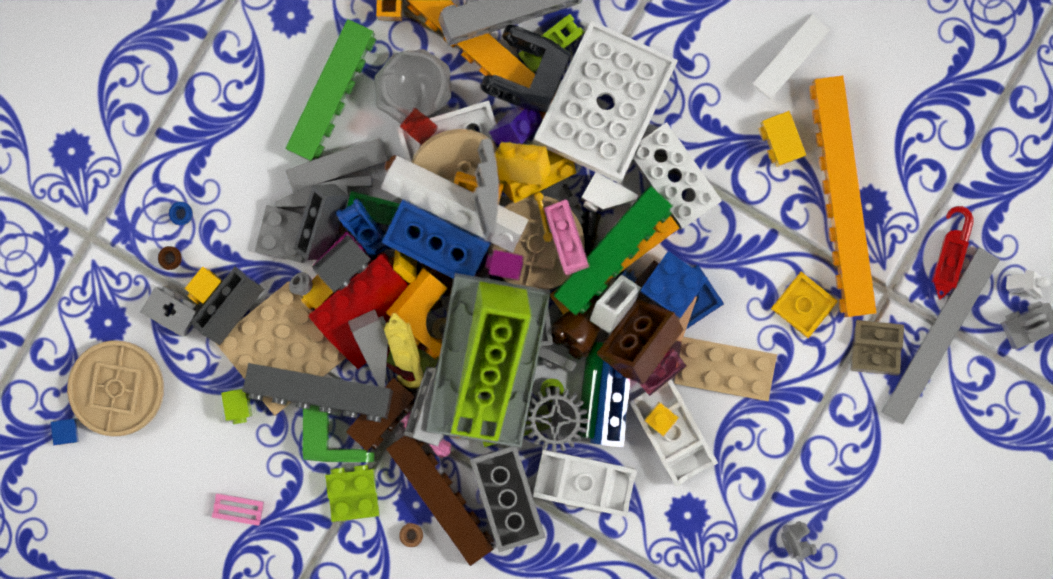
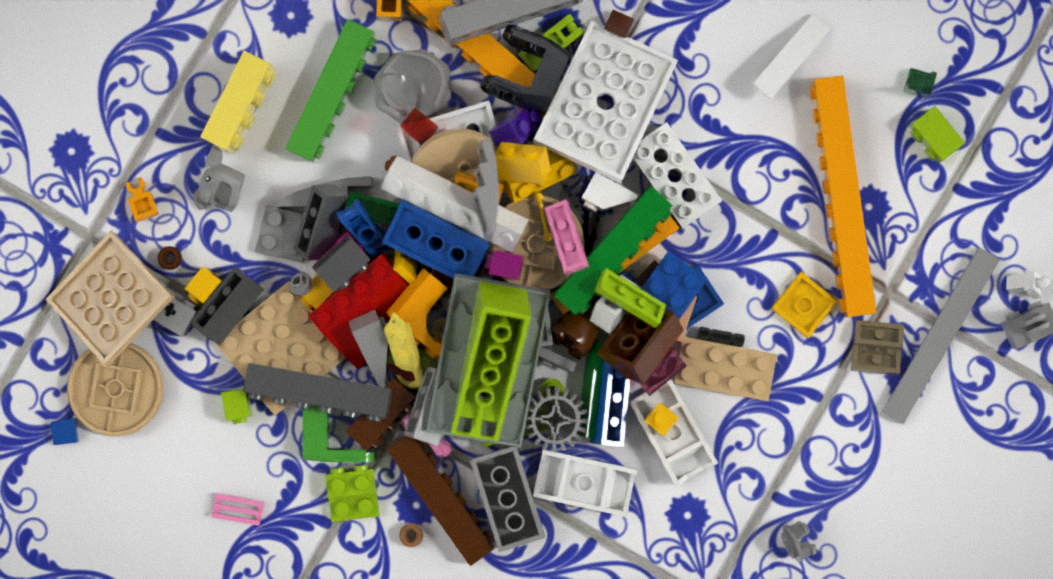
blue plate [169,201,193,225] -> none
light grey slope [286,138,388,193] -> none
yellow brick [758,110,806,167] -> none
red plate [931,206,974,300] -> none
none -> tan plate [45,231,174,366]
none -> light orange plate [126,177,159,223]
none -> light grey piece [194,146,245,212]
none -> light yellow brick [200,51,276,154]
none -> lime plate [595,268,666,327]
none -> reddish brown tile [604,9,634,38]
none -> pearl dark grey axle [697,327,745,347]
none -> clear green panel [903,68,937,98]
none -> lime brick [909,106,965,163]

